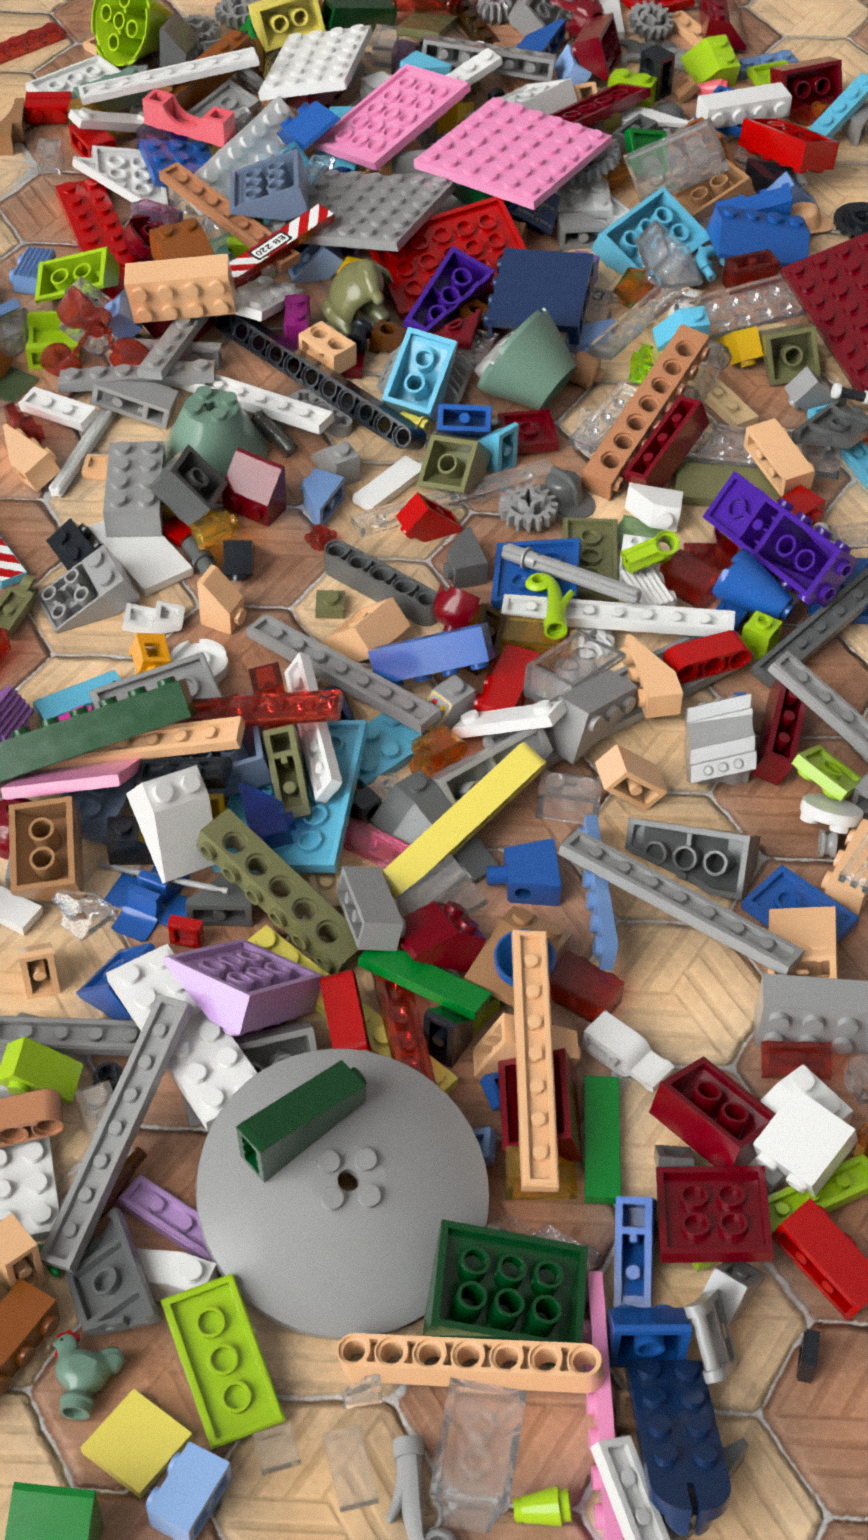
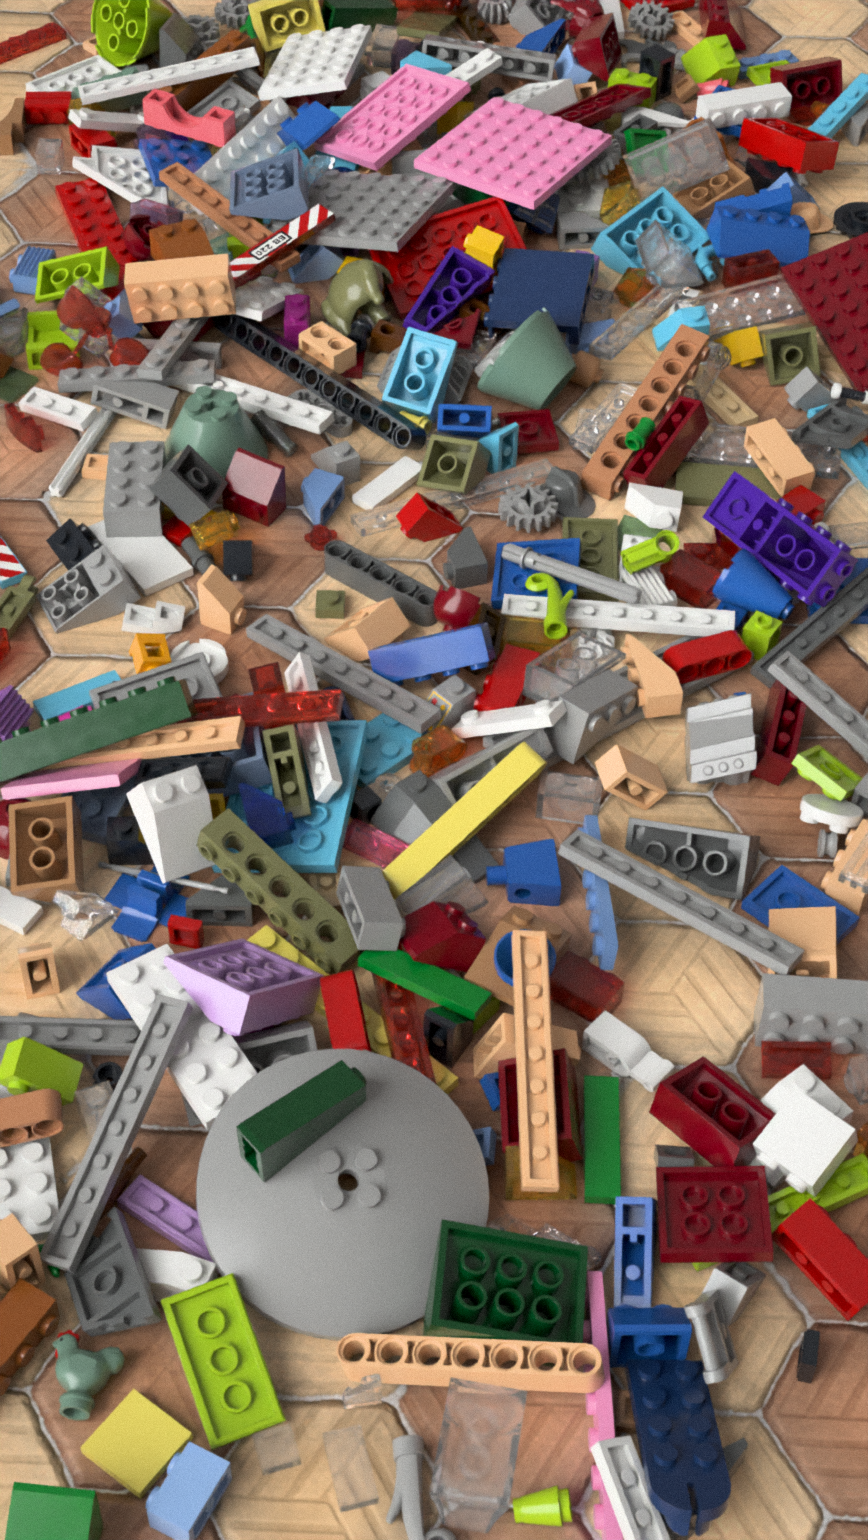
light nougat slope [3,423,61,492] -> none
clear neon green bracket [629,343,654,384] -> none
none -> yellow brick [463,225,504,285]
none -> clear yellow slope [600,180,641,227]
none -> green pin [625,417,655,451]

